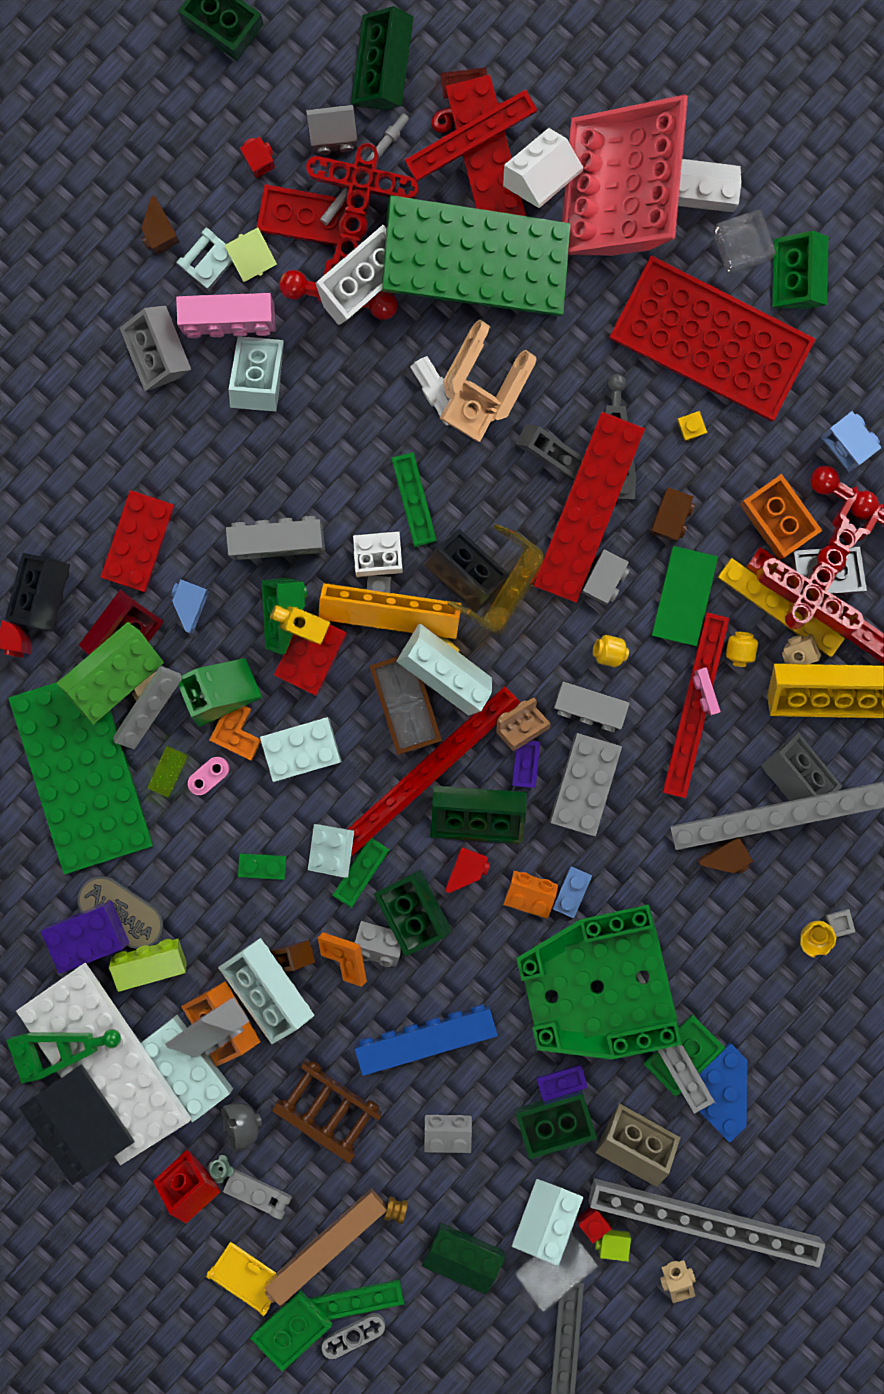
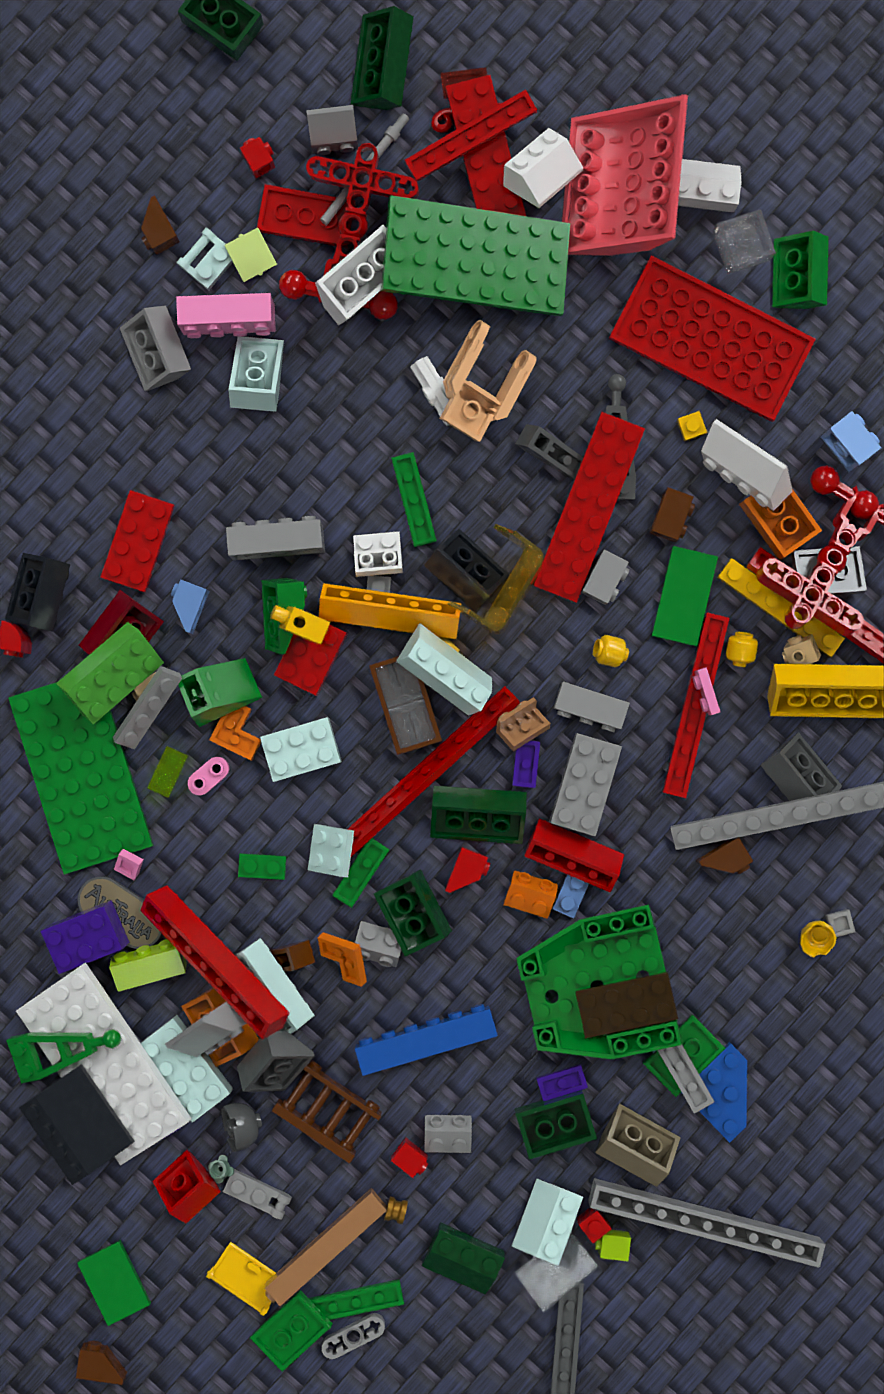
tan brick [660,1260,696,1303] -> none
none -> reddish brown slope [76,1341,127,1385]
none -> green tile [77,1240,151,1326]
none -> bright pink plate [114,849,143,880]
none -> red brick [140,885,290,1040]
none -> dark grey slope [237,1031,314,1092]
none -> red brick [391,1138,428,1178]
none -> red brick [524,818,624,893]
none -> dark brown plate [575,972,679,1038]
none -> white slope [701,419,792,511]

